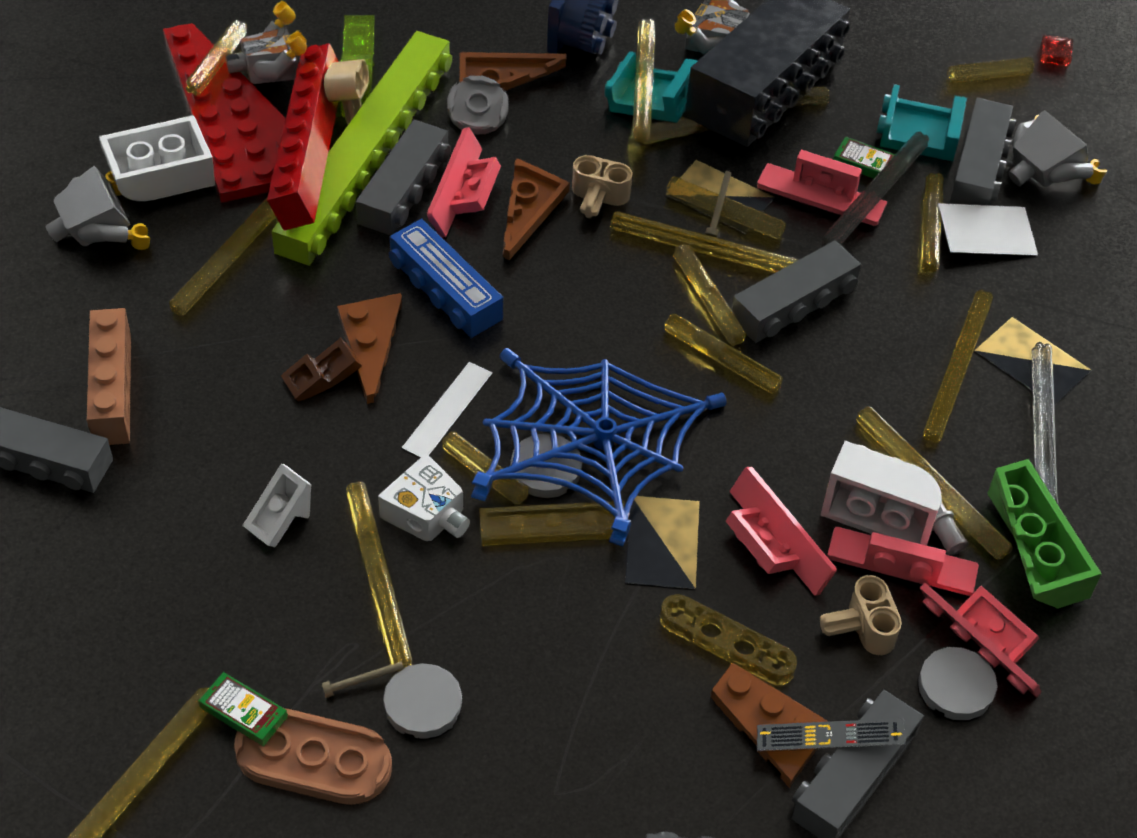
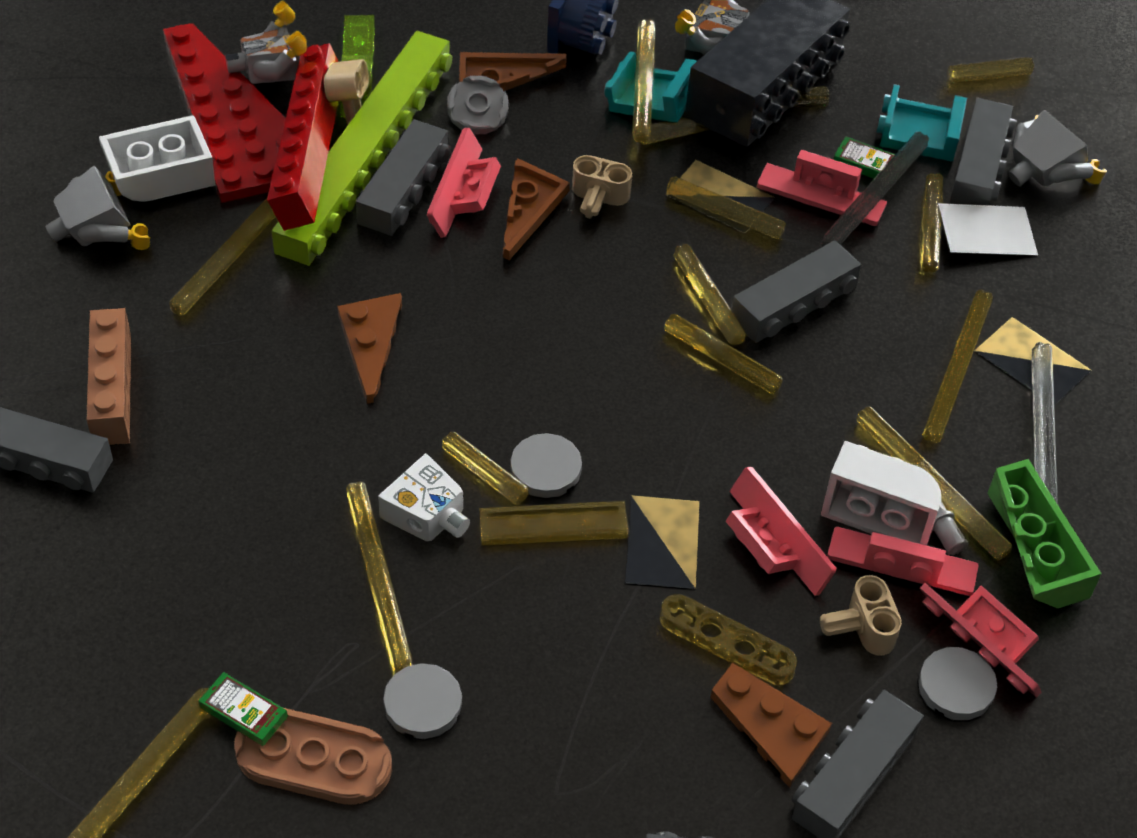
clear yellow axle [185,20,247,96] -> none
white slope [242,464,311,547] -> none
reddish brown slope [281,337,362,401] -> none
dark tan piece [322,661,404,698] -> none
blue brick [389,219,503,338] -> none
white sticker [401,362,492,457] -> none
blue animal [471,348,727,547] -> none
clear yellow axle [611,211,798,273] -> none
dark tan piece [705,171,731,238] -> none
dark grey sticker [757,718,906,751] -> none
clear red tile [1040,34,1073,66] -> none

